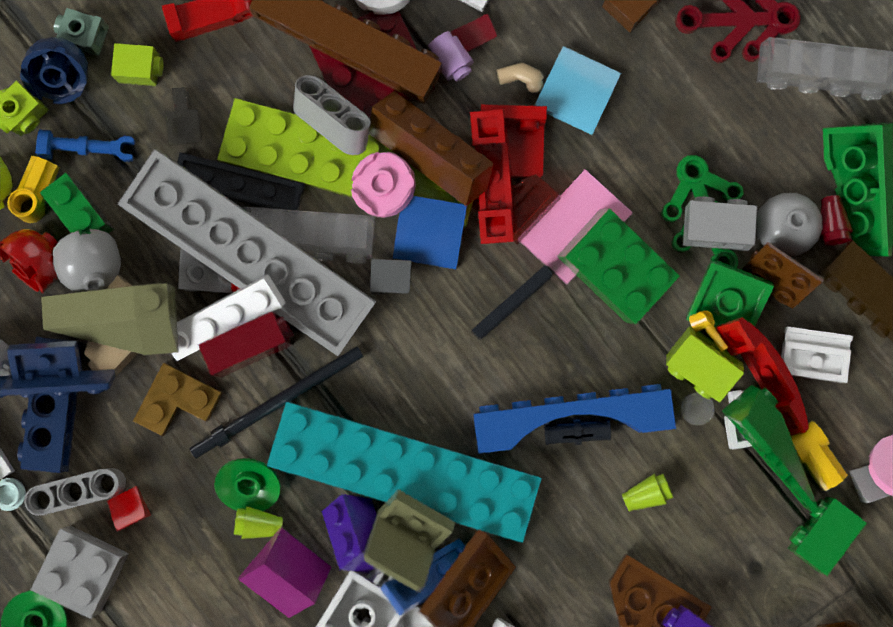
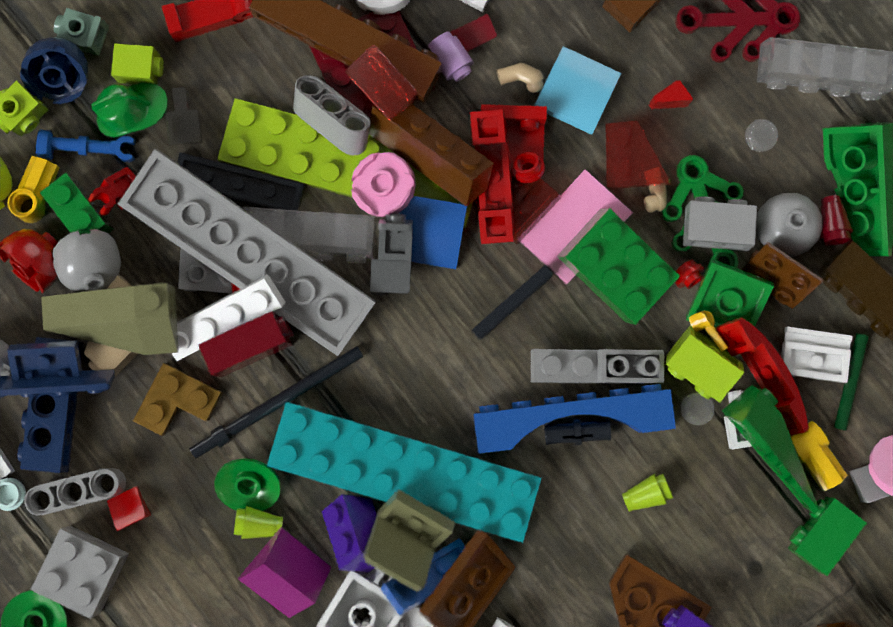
none -> red plate [88,167,136,215]
none -> green piece [91,83,168,138]
none -> clear red slope [345,44,417,121]
none -> dark grey bracket [378,214,413,261]
none -> red plate [512,152,545,183]
none -> light grey slope [531,349,664,383]
none -> clear red wing [606,121,671,189]
none -> tan arm [643,168,667,213]
none -> red slope [649,80,693,109]
none -> red plate [675,259,704,289]
none -> clear plate [745,119,778,152]
none -> dark green bar [834,333,869,431]

